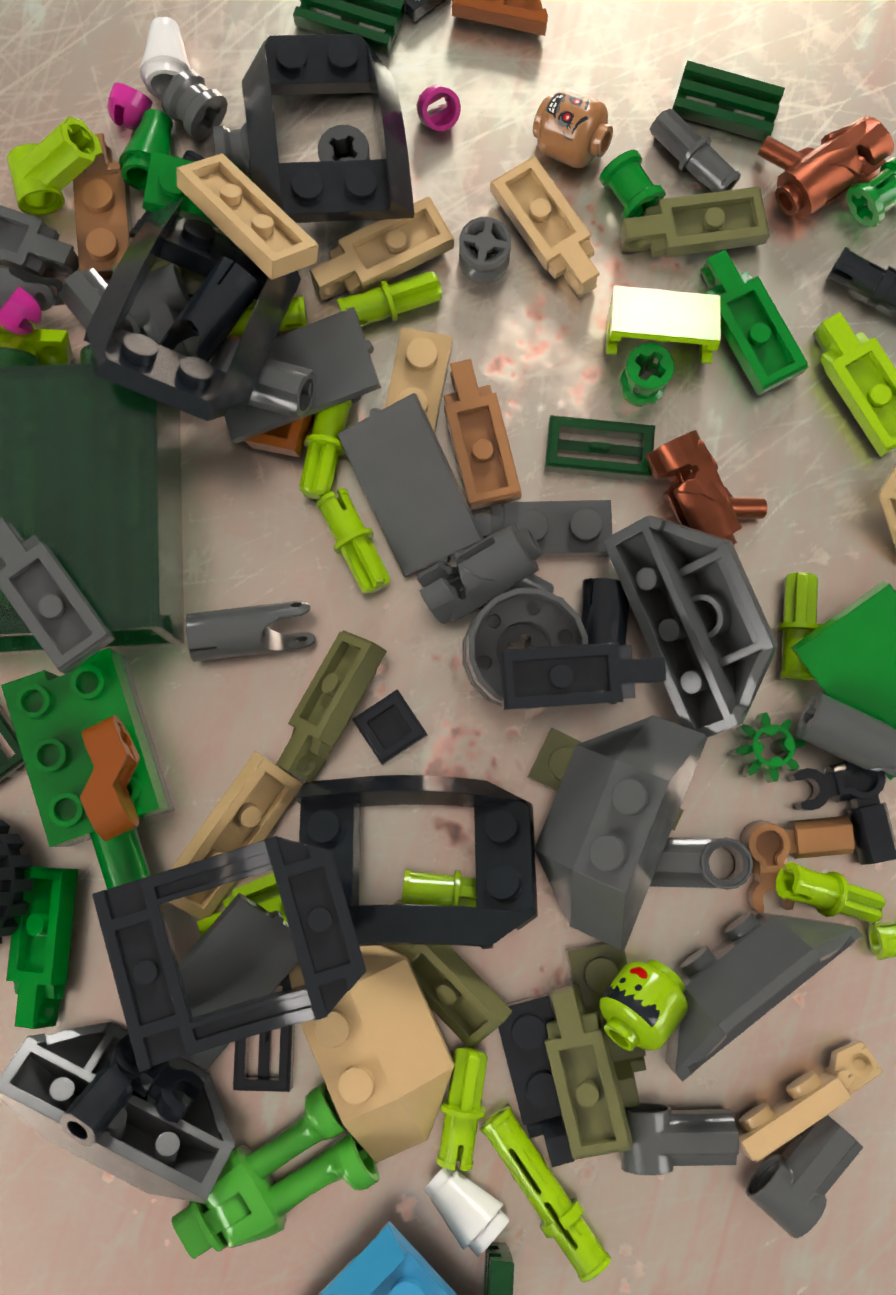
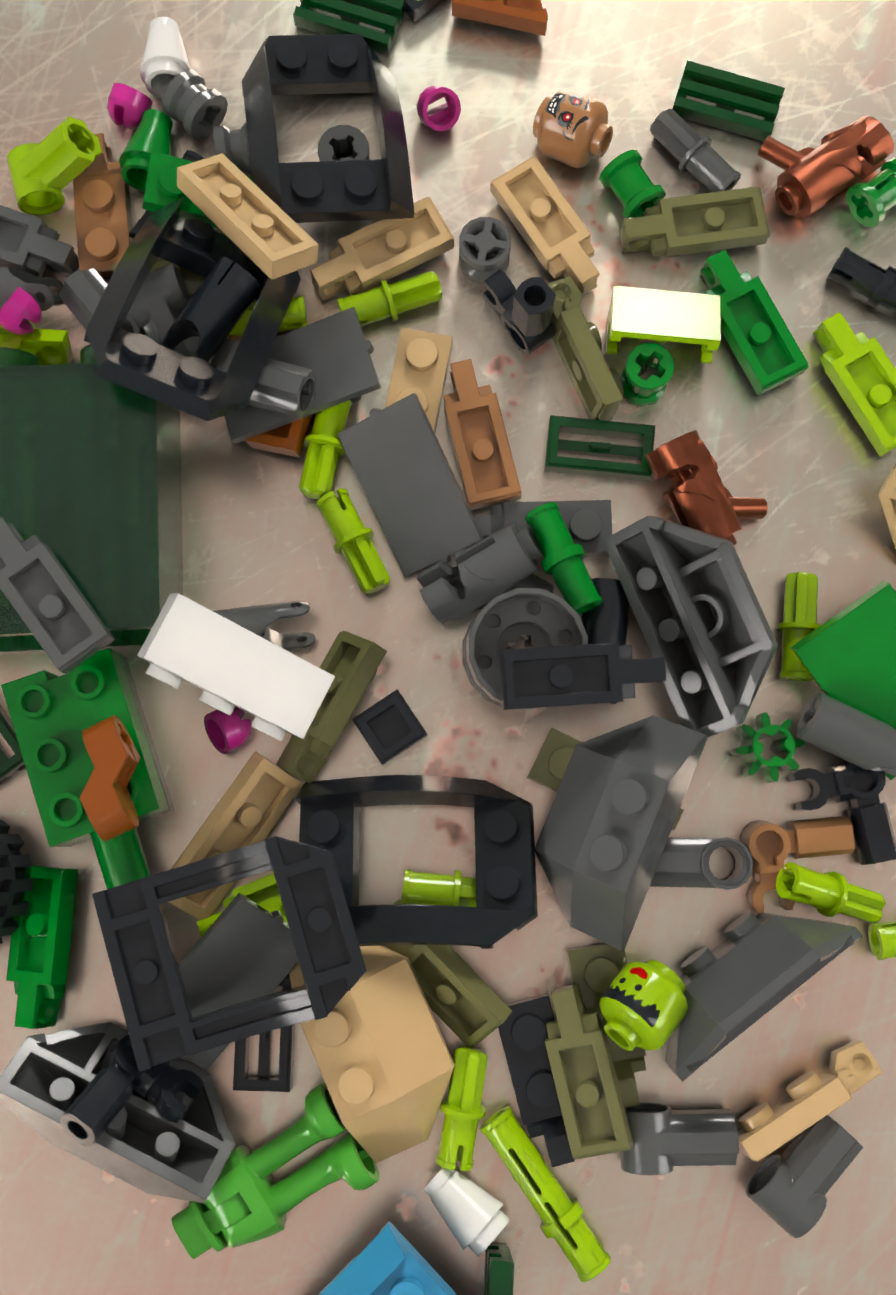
none -> white wedge [137,593,335,742]
none -> dark pink hinge [204,707,251,754]
none -> black bar [483,269,556,355]
none -> green pin [525,502,603,615]
none -> olive hinge [548,276,624,421]

